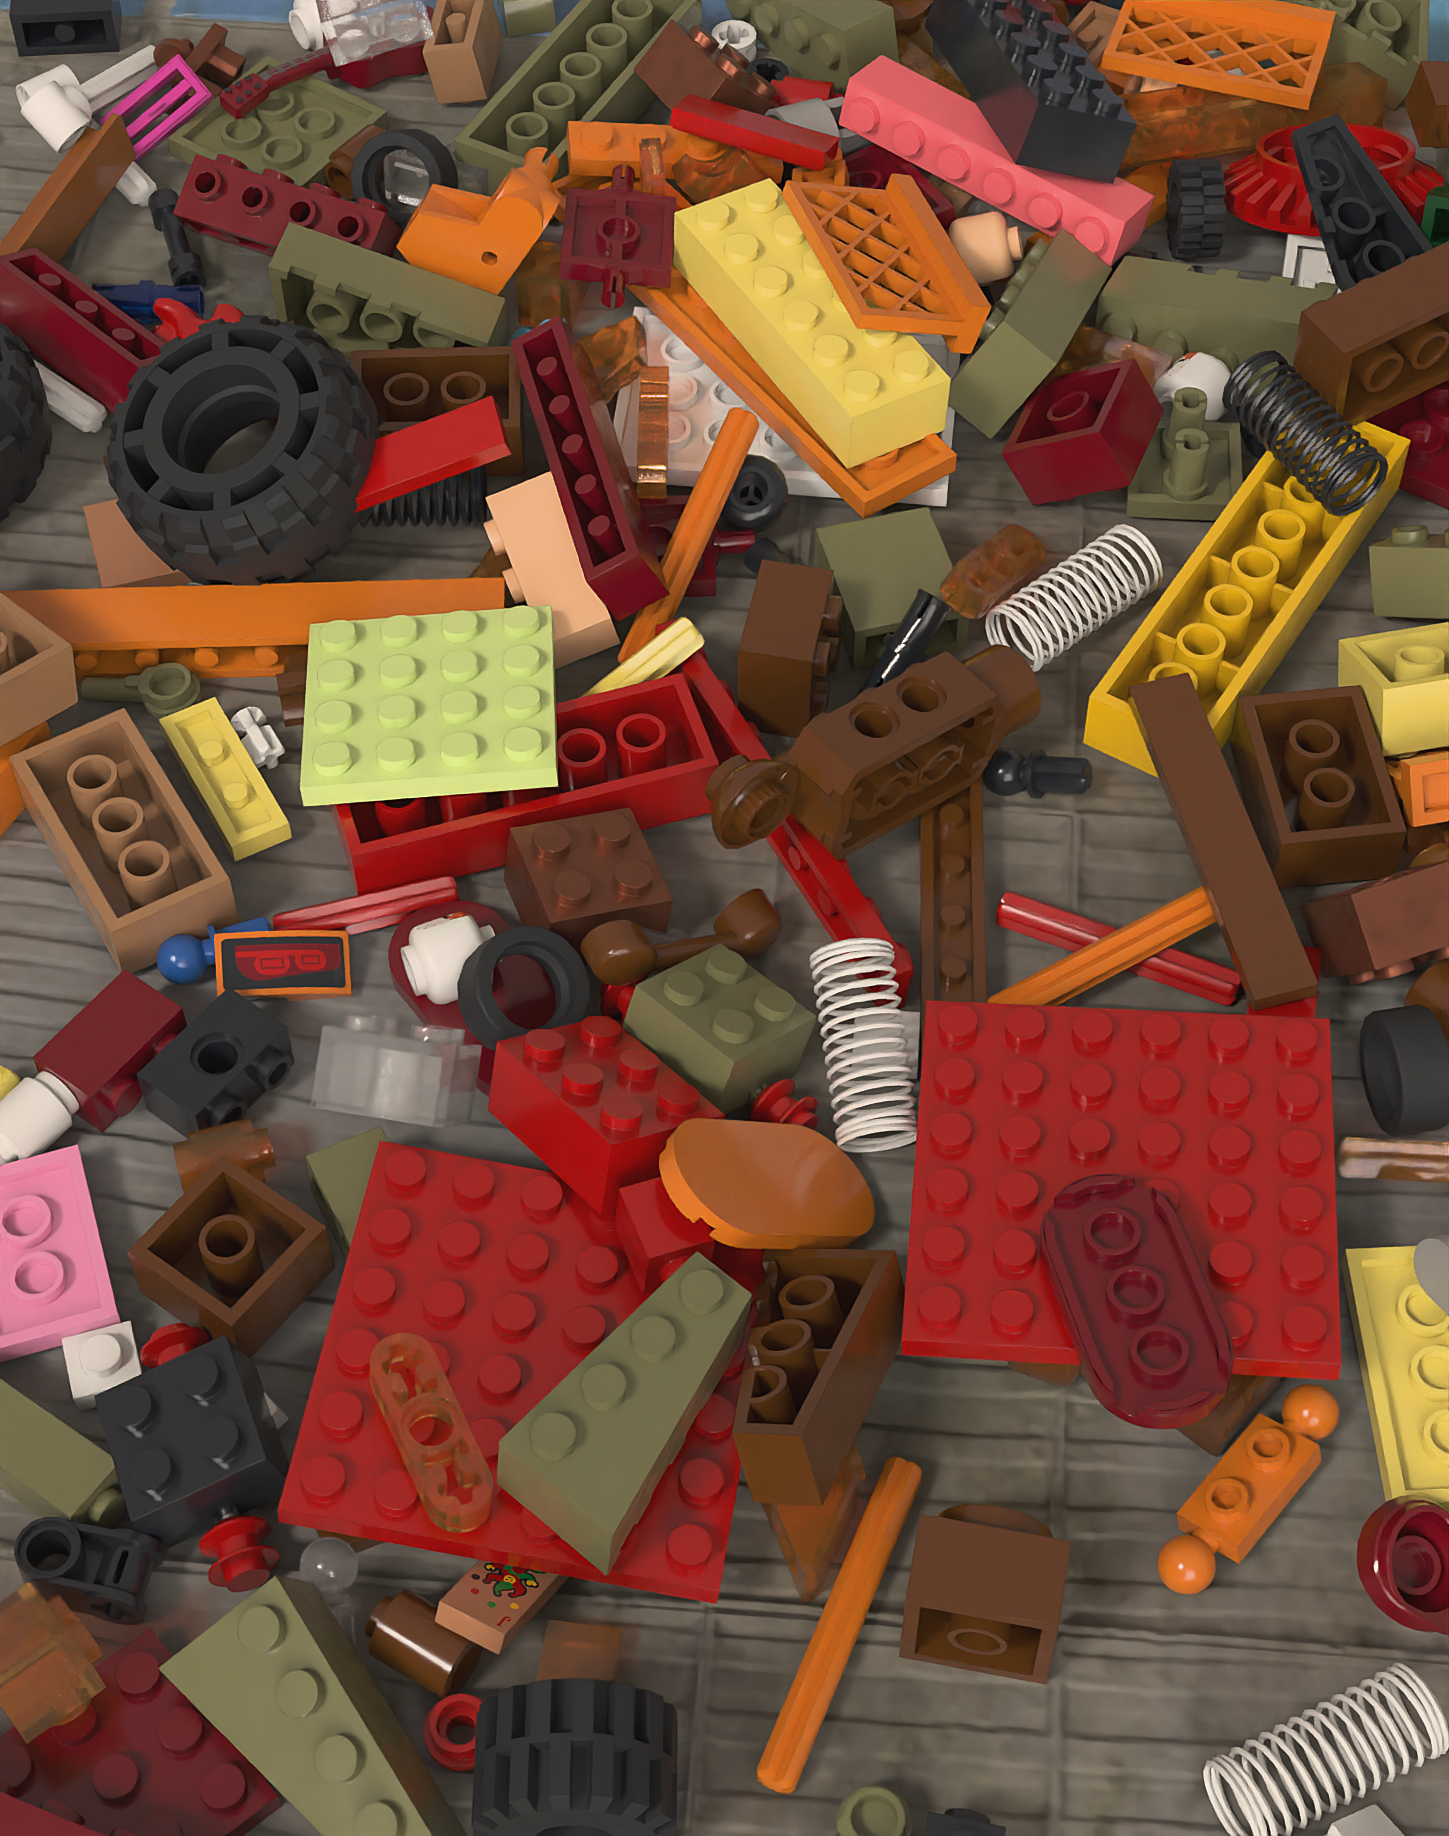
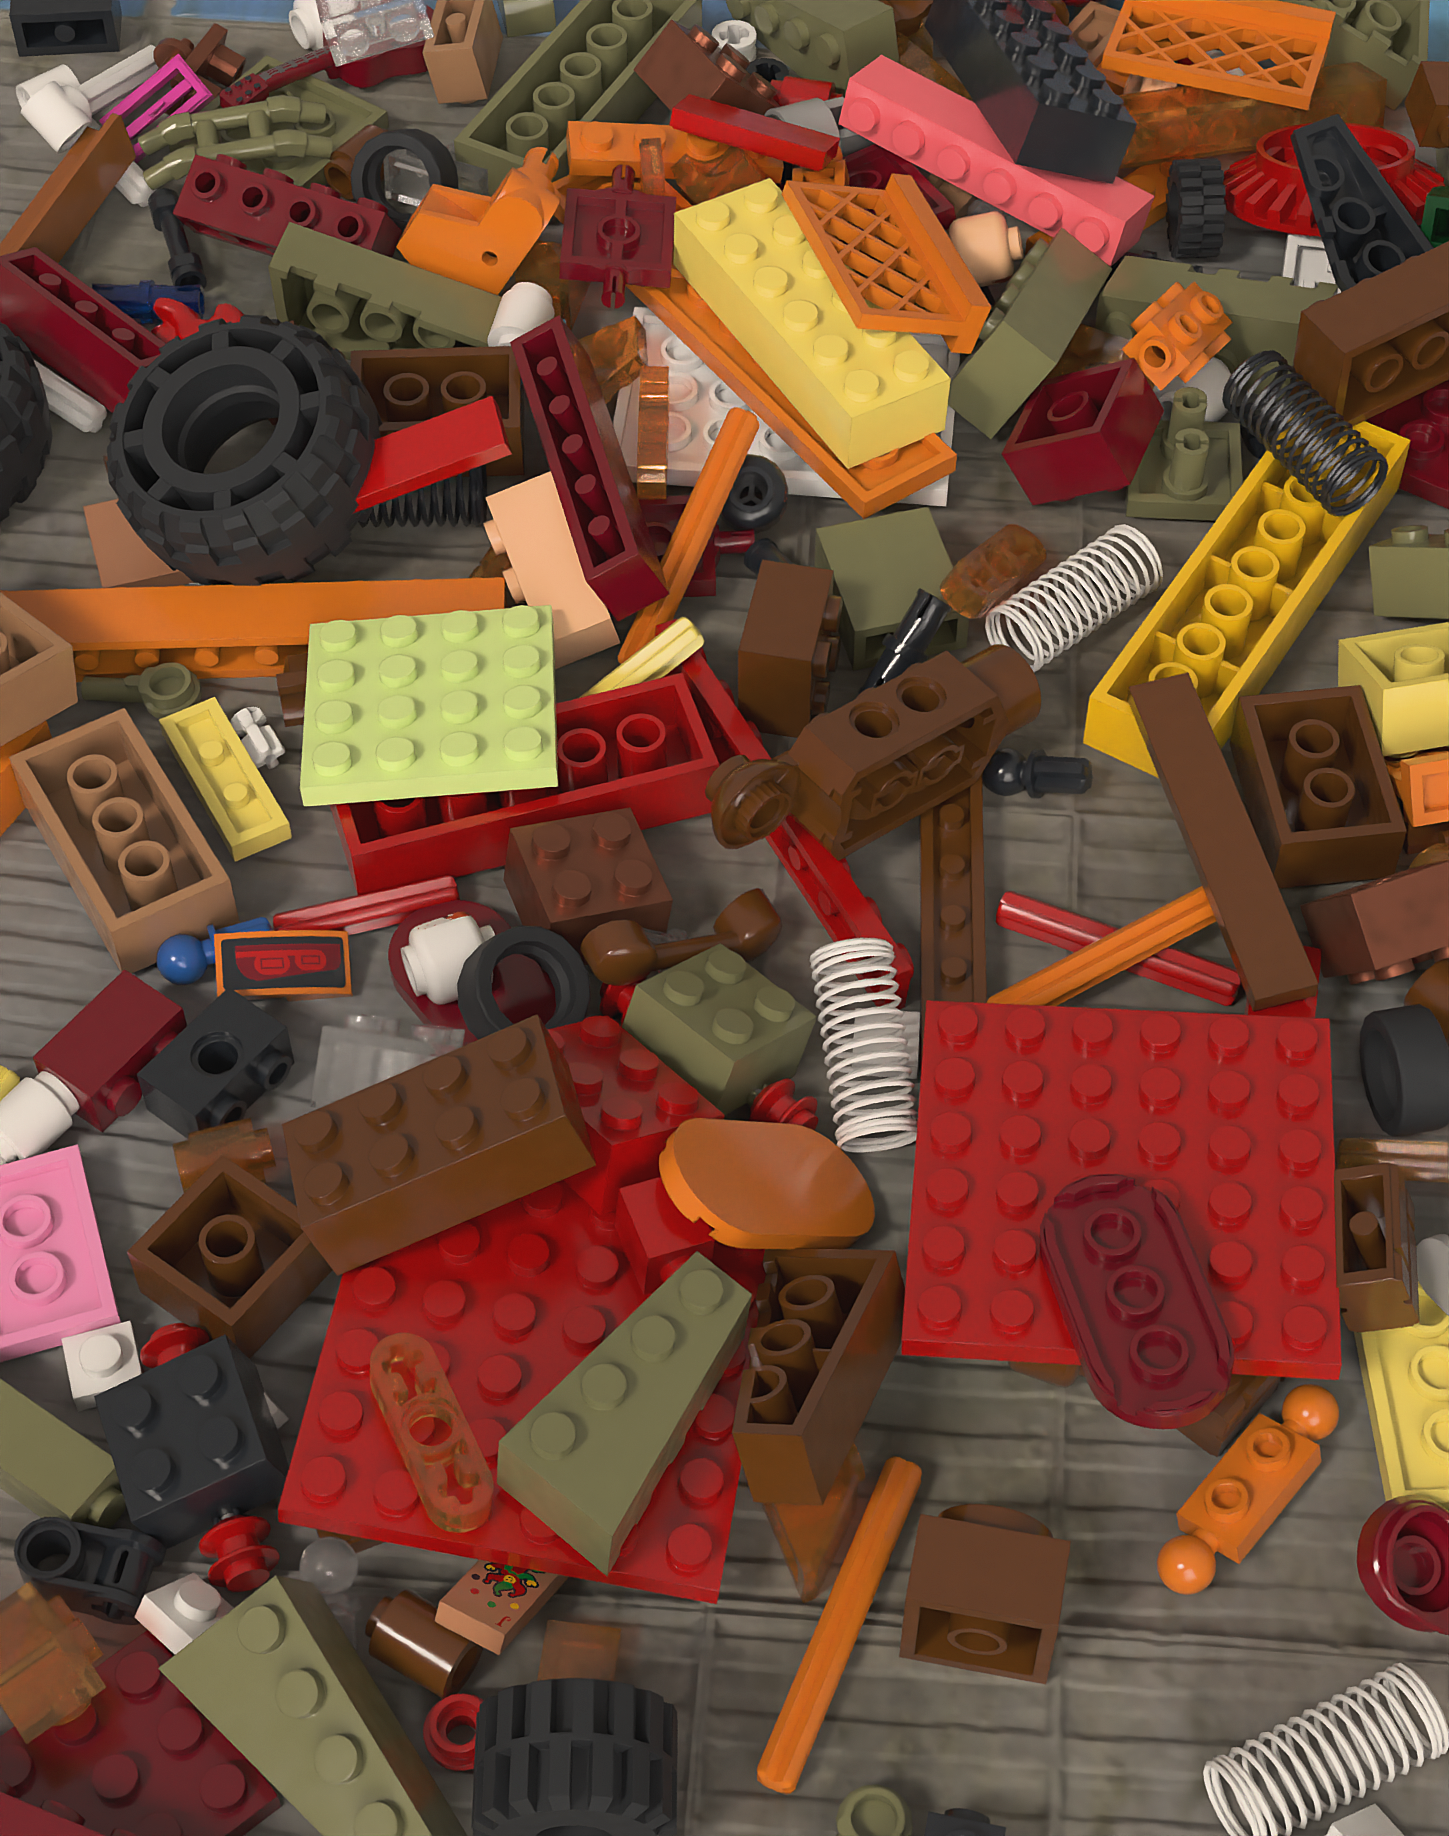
none -> white plate [135,1572,234,1655]
none -> olive piece [138,95,332,190]
none -> reddish brown brick [282,1014,596,1276]
none -> white brick [487,282,555,347]
none -> orange brick [1122,281,1233,391]
none -> reddish brown brick [1334,1162,1420,1333]

